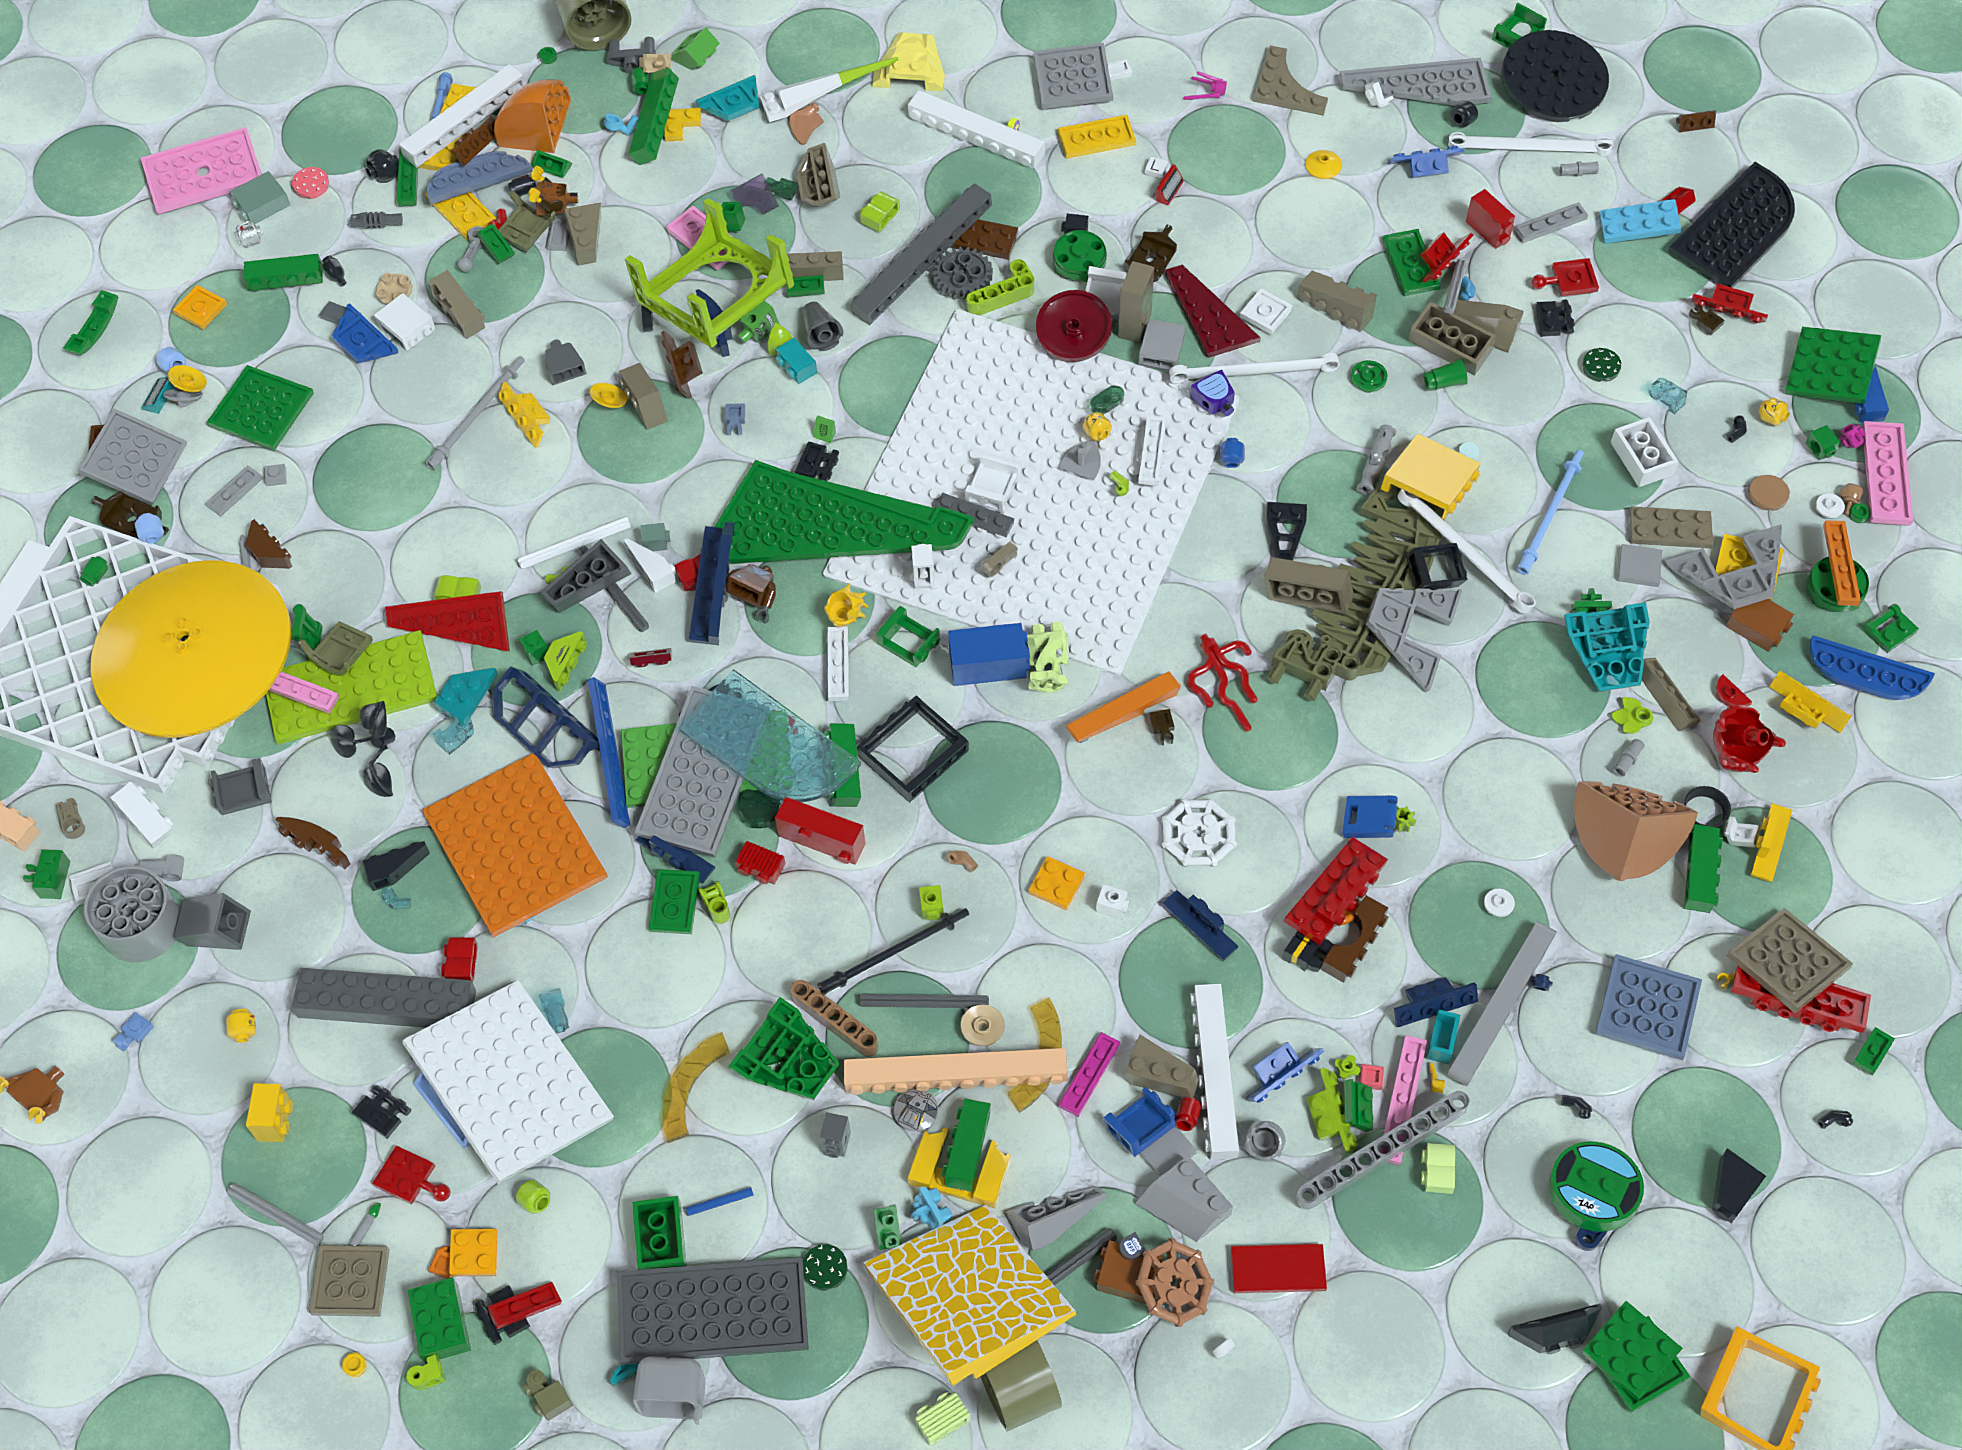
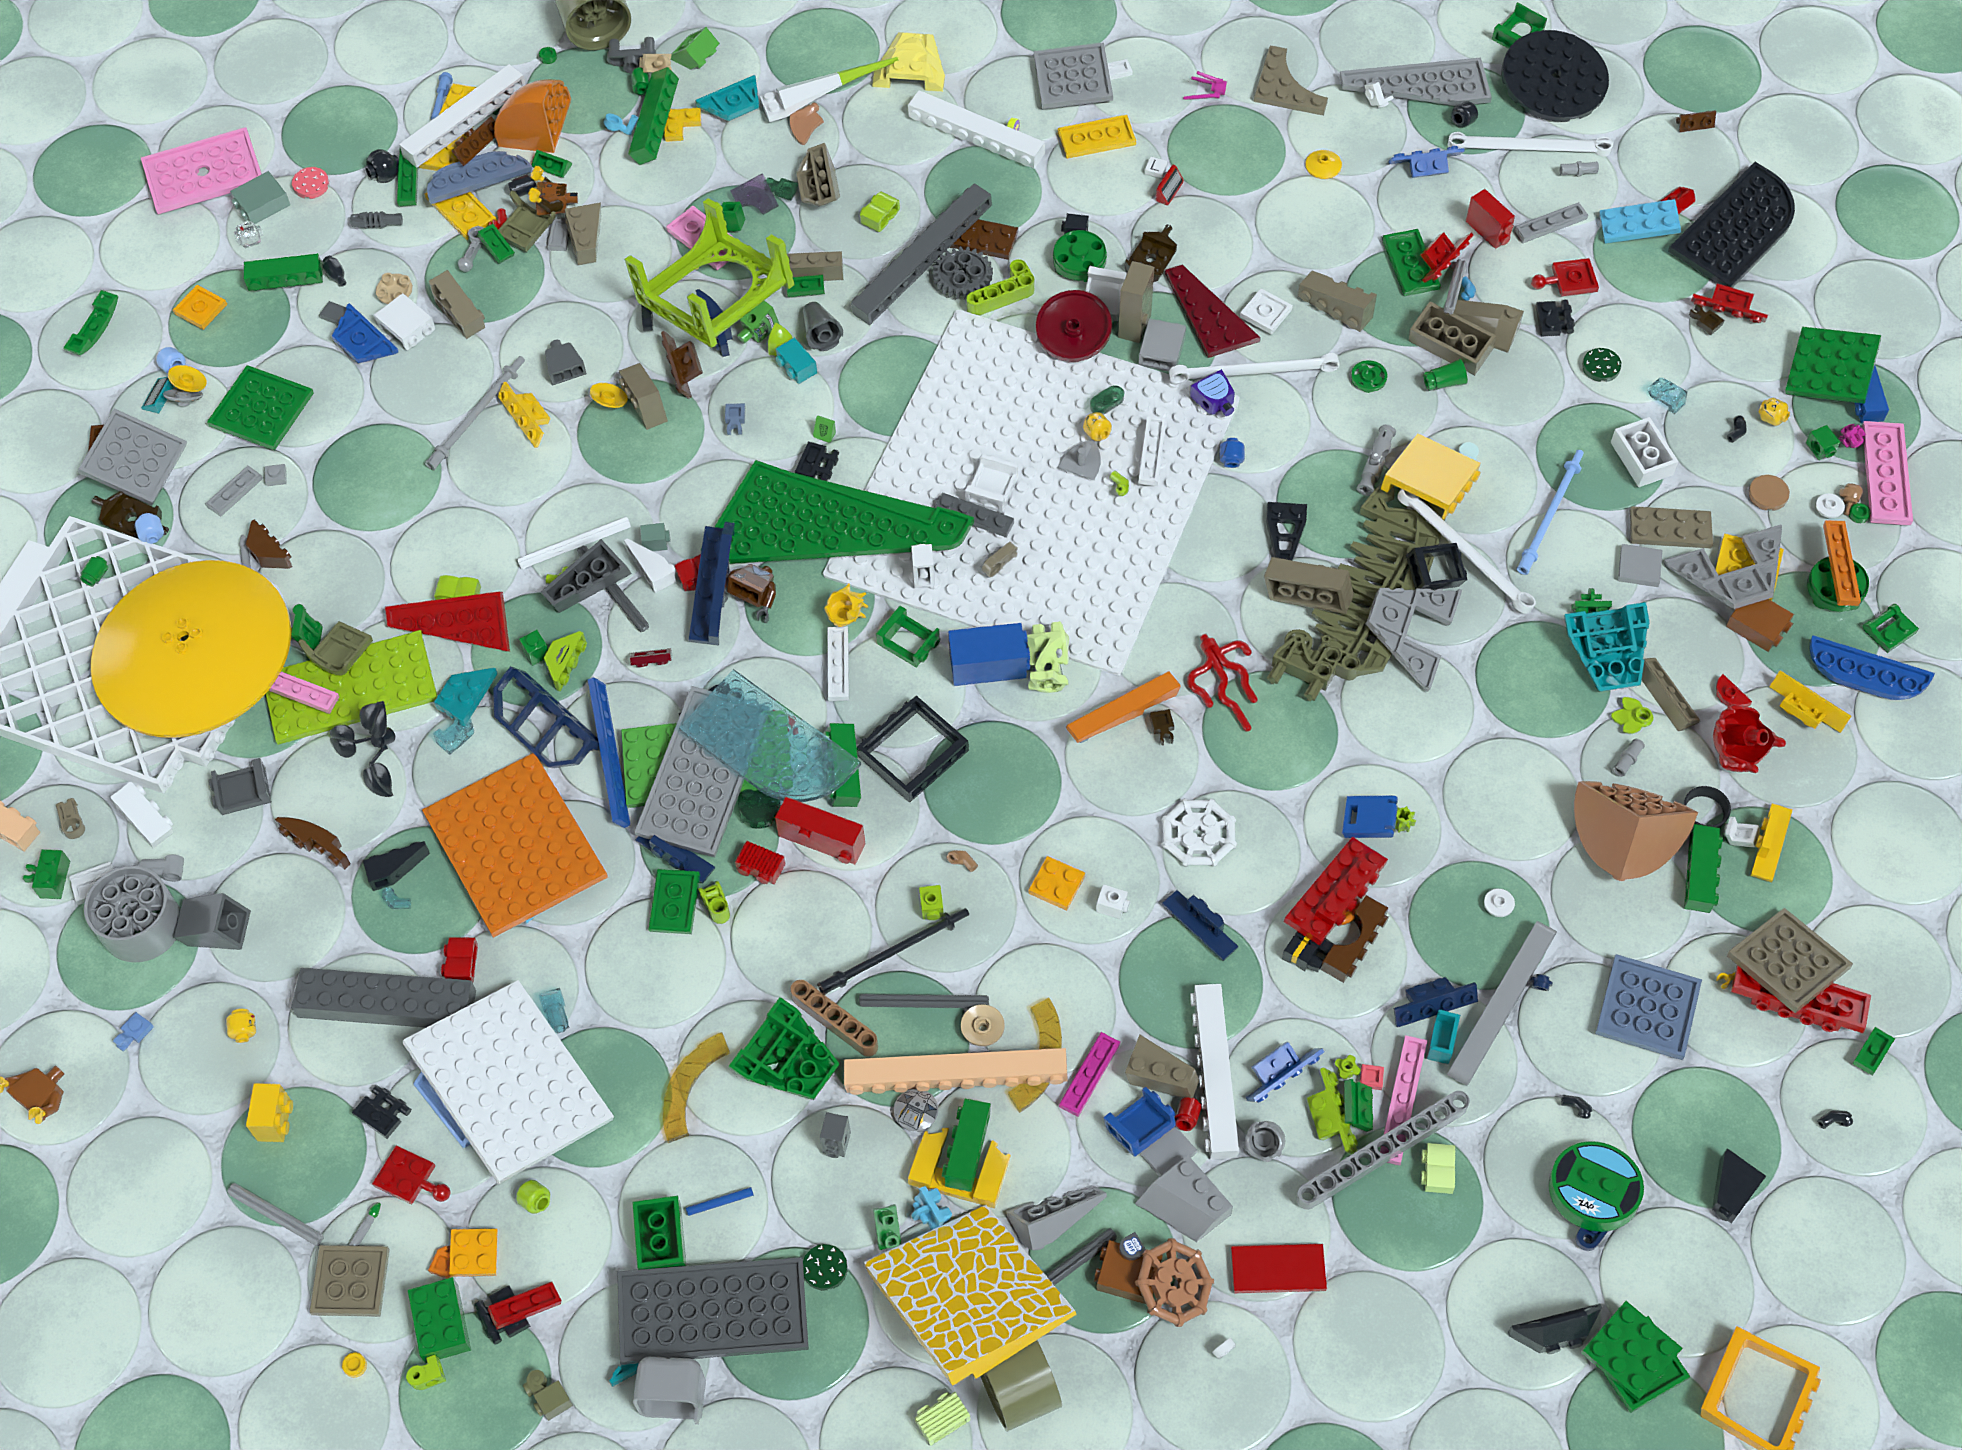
yellow hand [1429,1063,1445,1093] -> none

